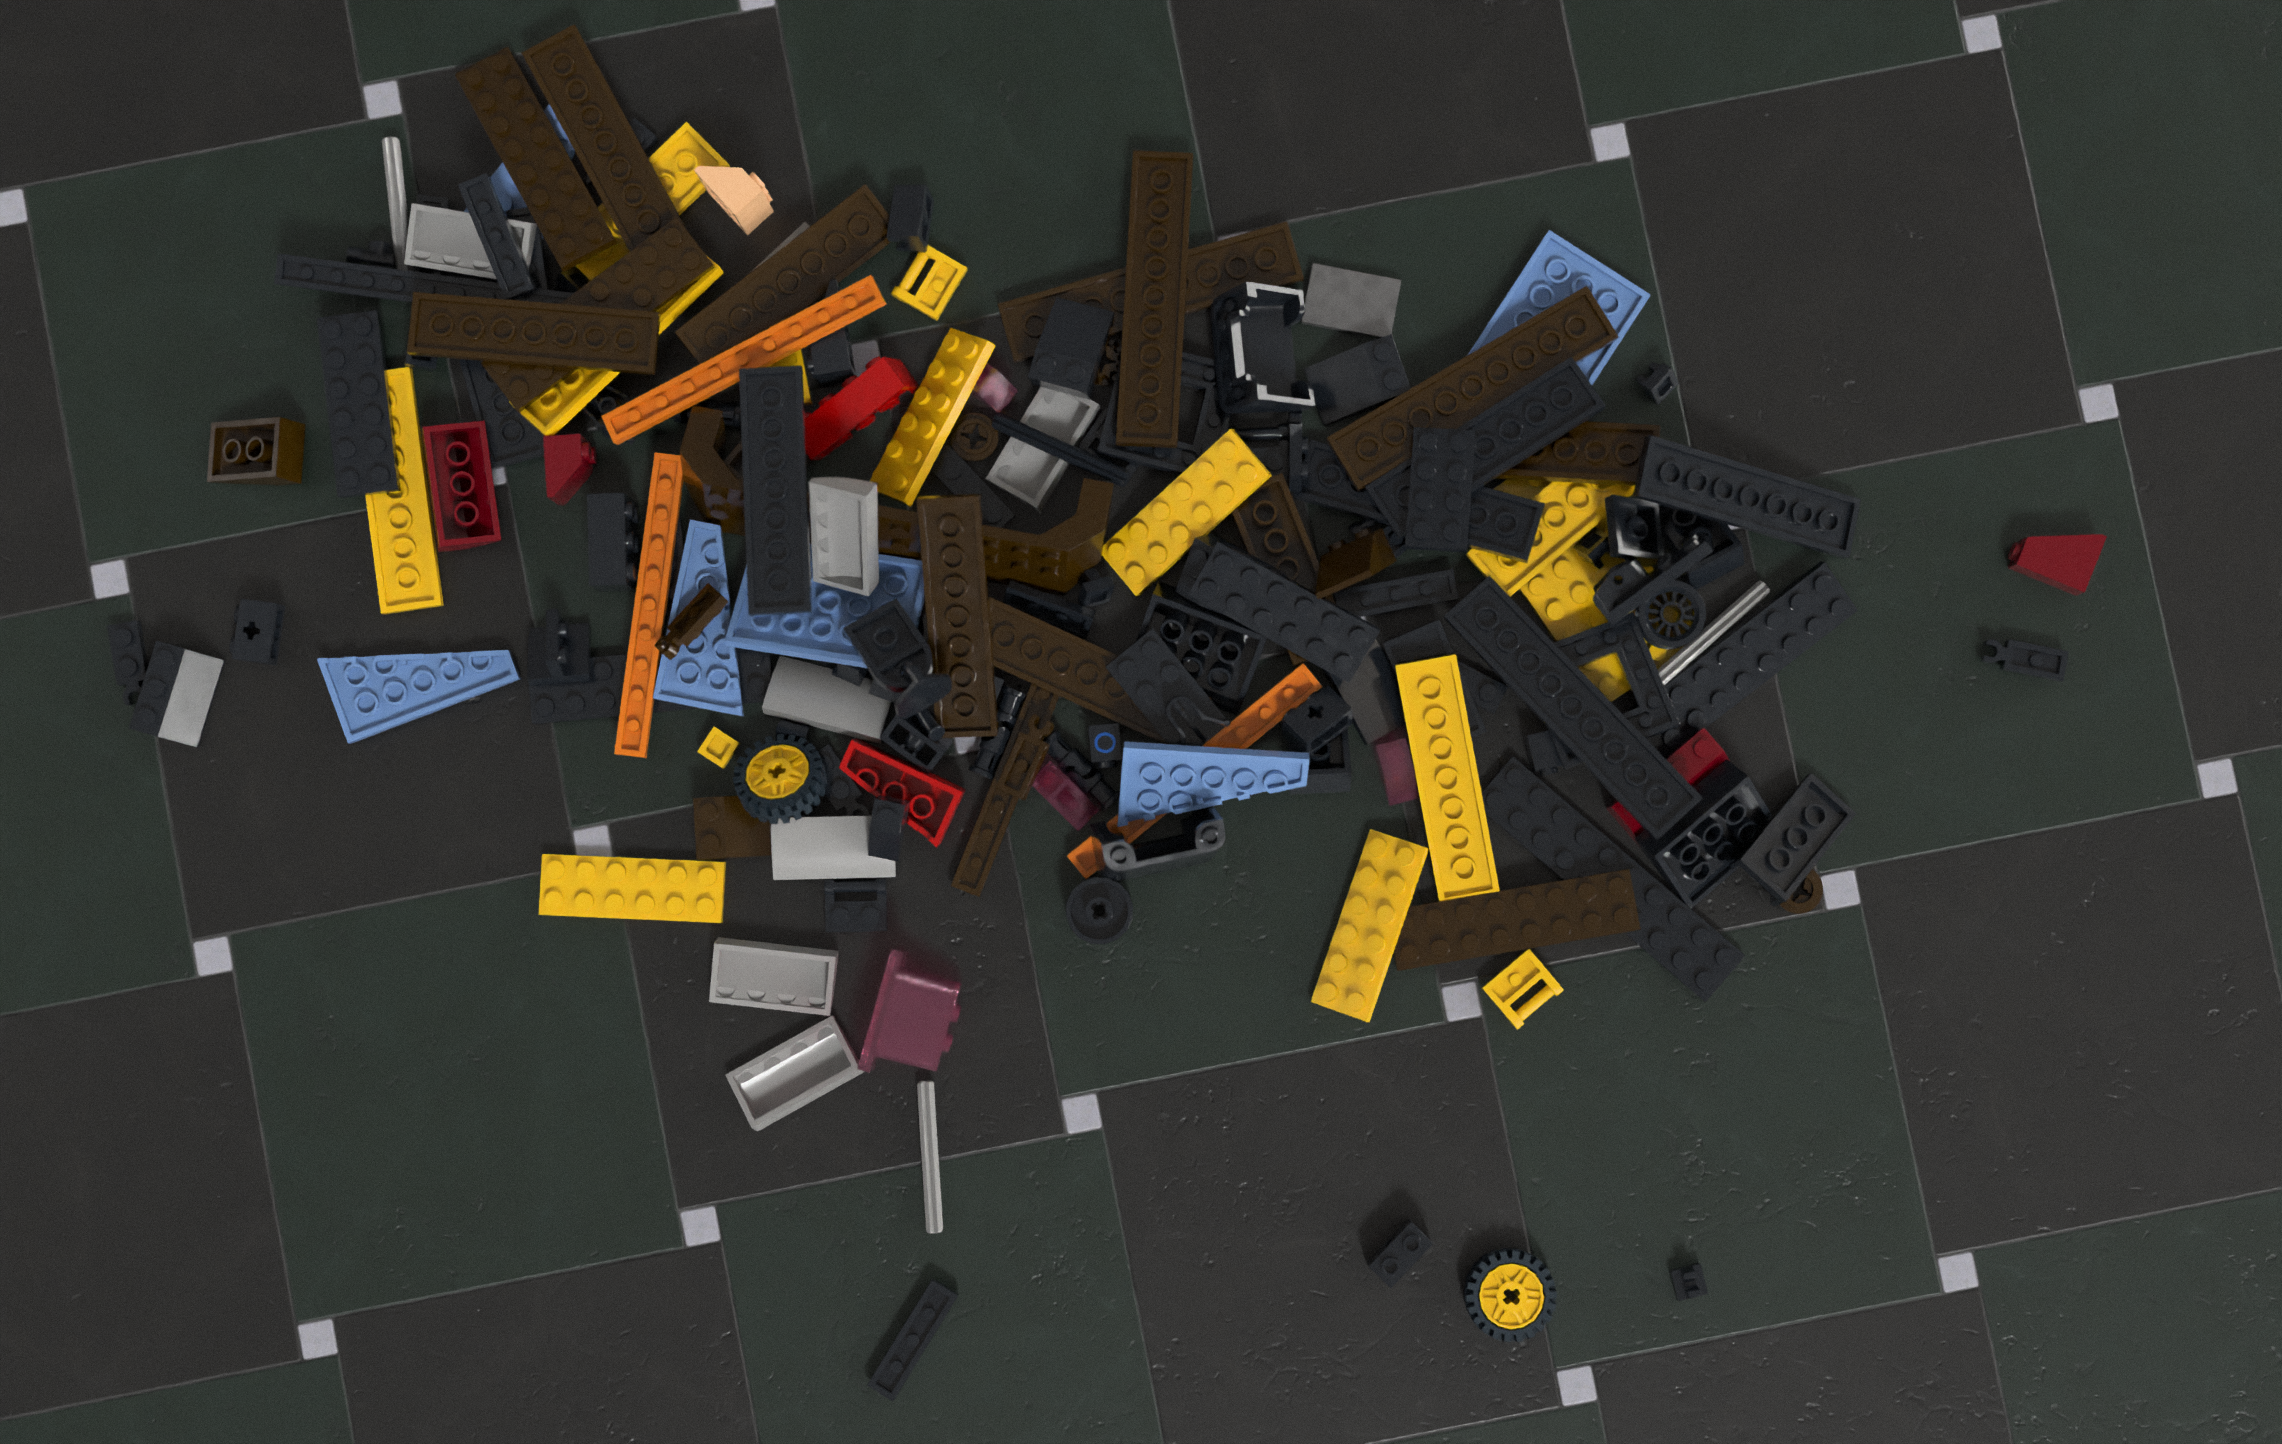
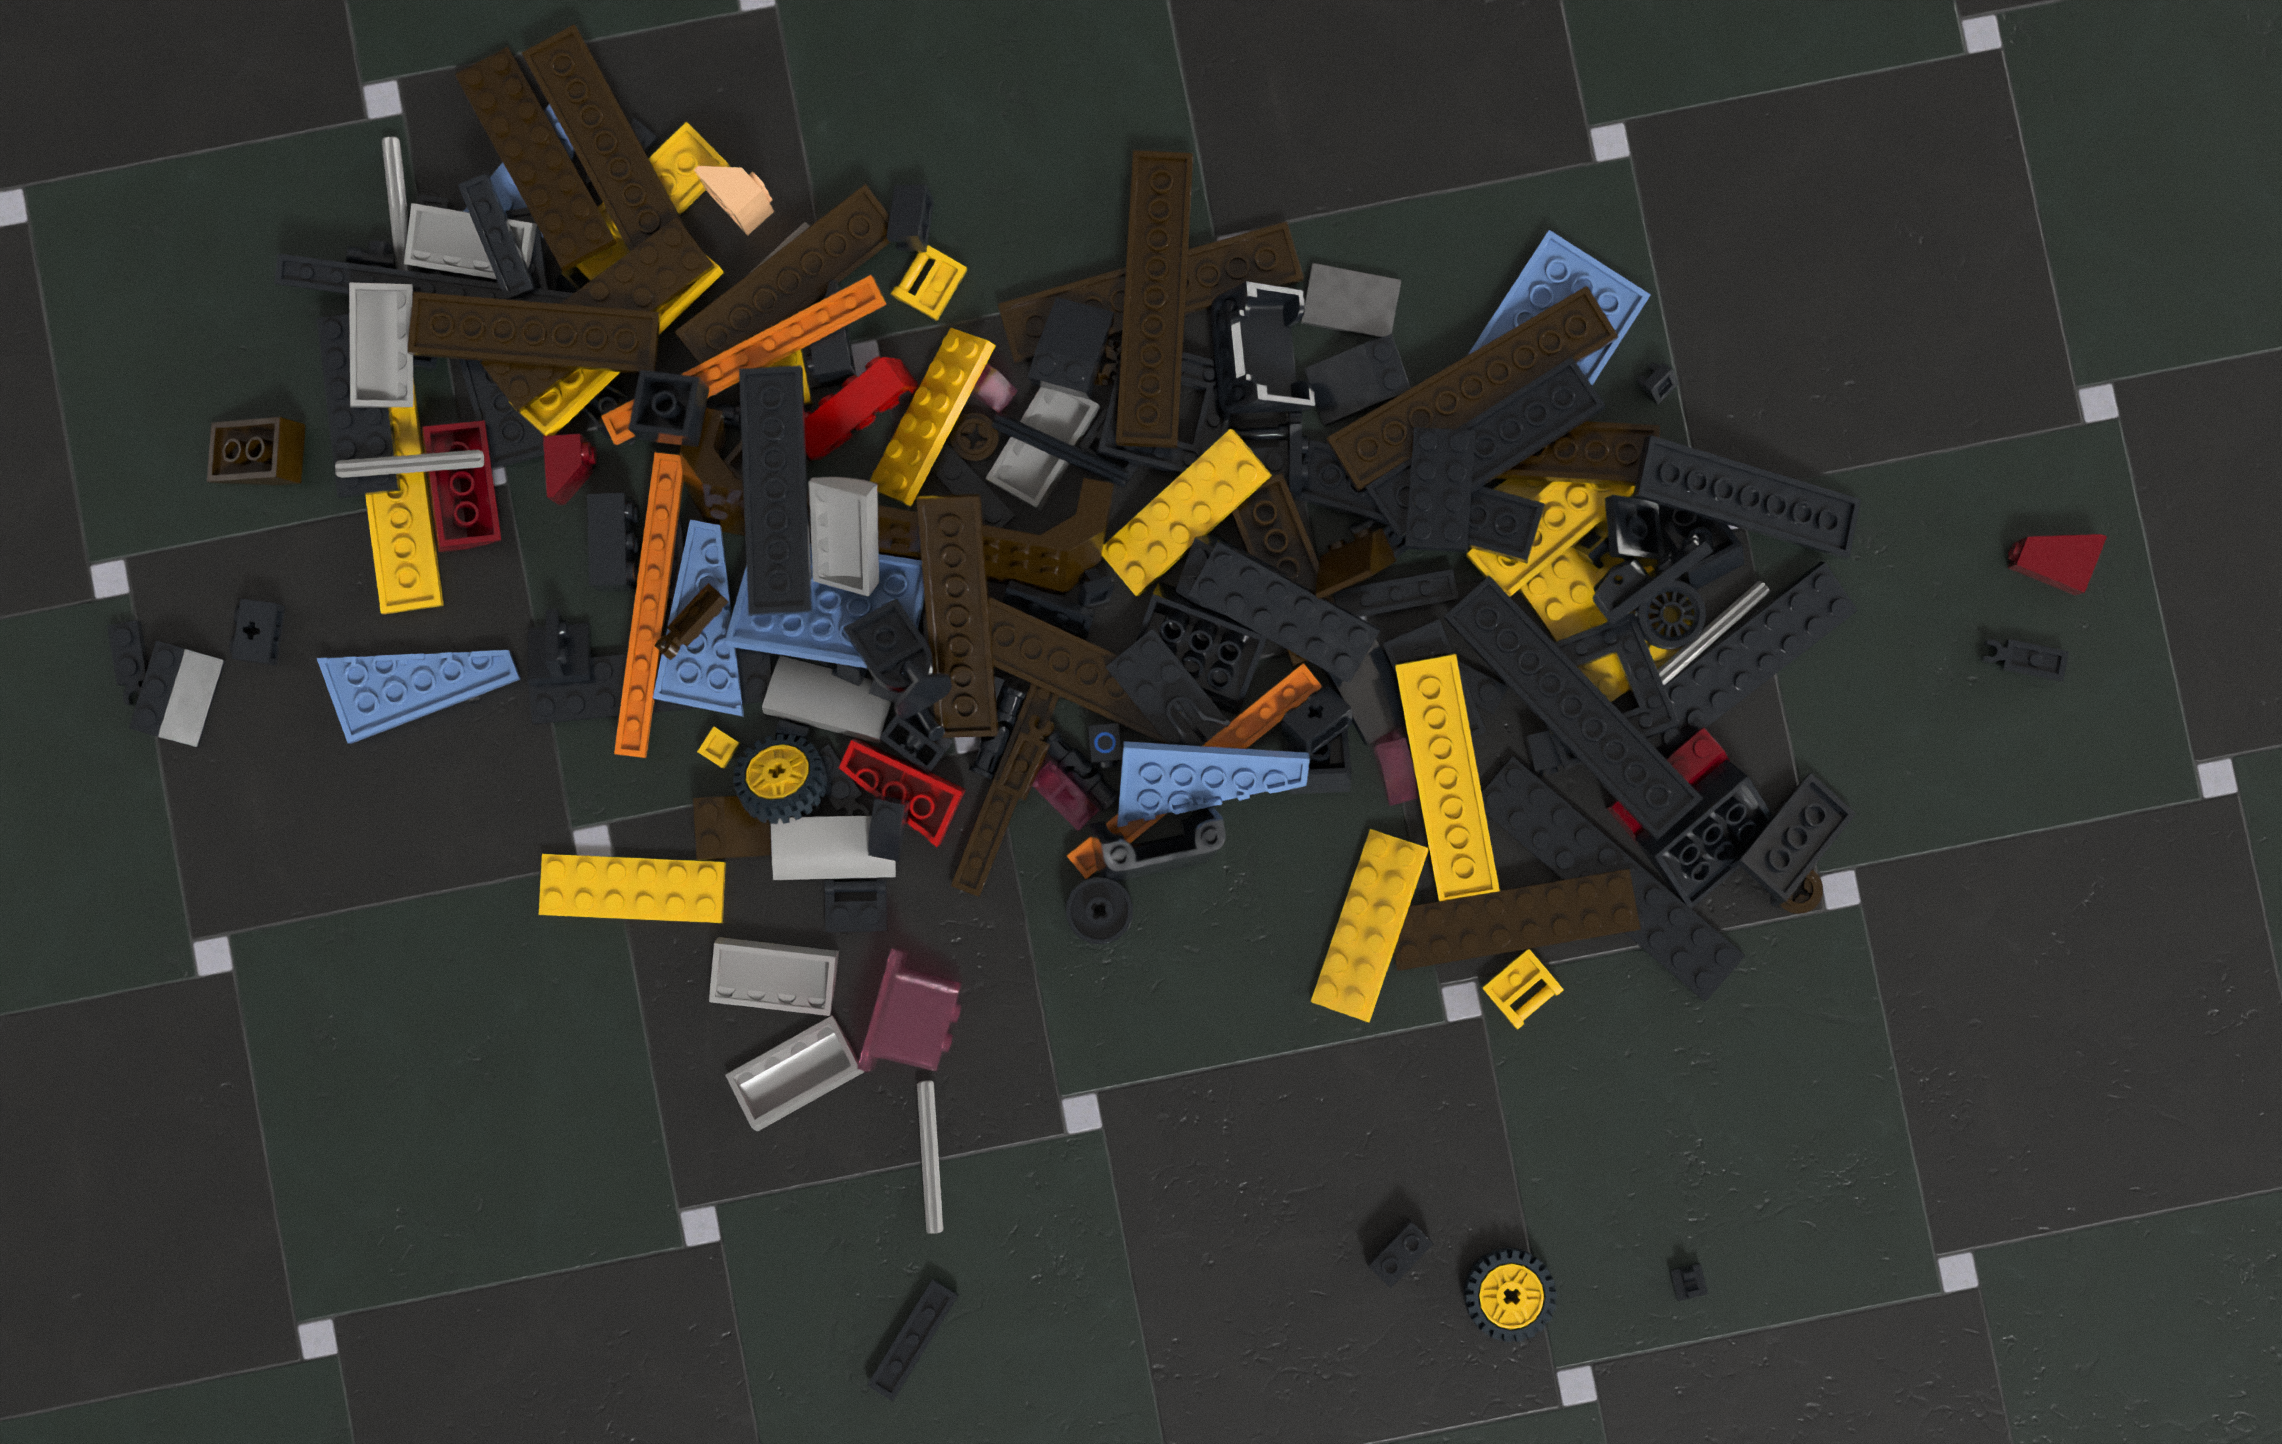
none -> light grey axle [335,450,484,478]
none -> light grey slope [349,283,413,408]
none -> black brick [629,370,710,447]

